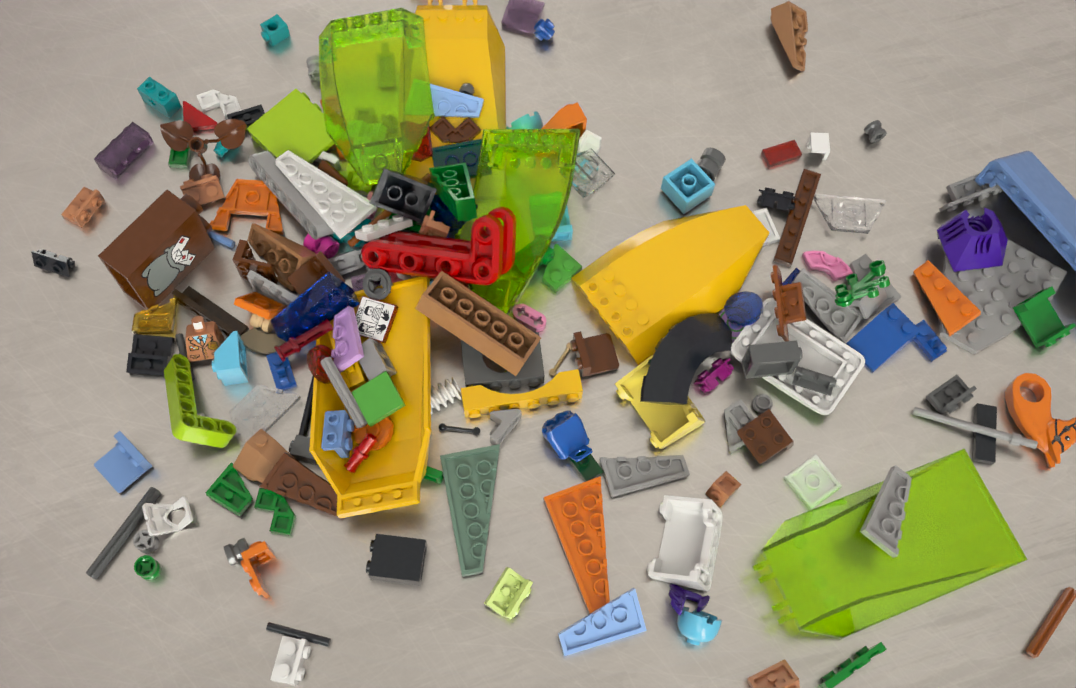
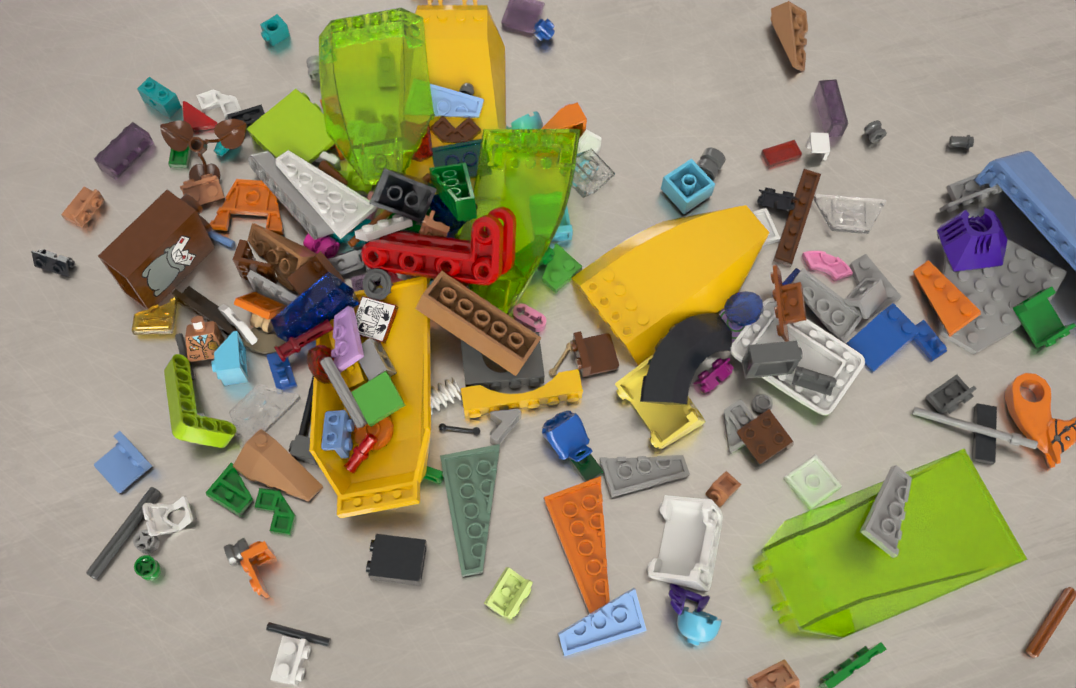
black slope [126,334,175,376] -> none
reddish brown wing [259,452,338,517] -> none
green plant [835,260,890,307] -> none
none -> white tile [218,304,258,345]
none -> clear purple brick [814,79,849,137]
none -> dark grey pin [949,135,974,149]

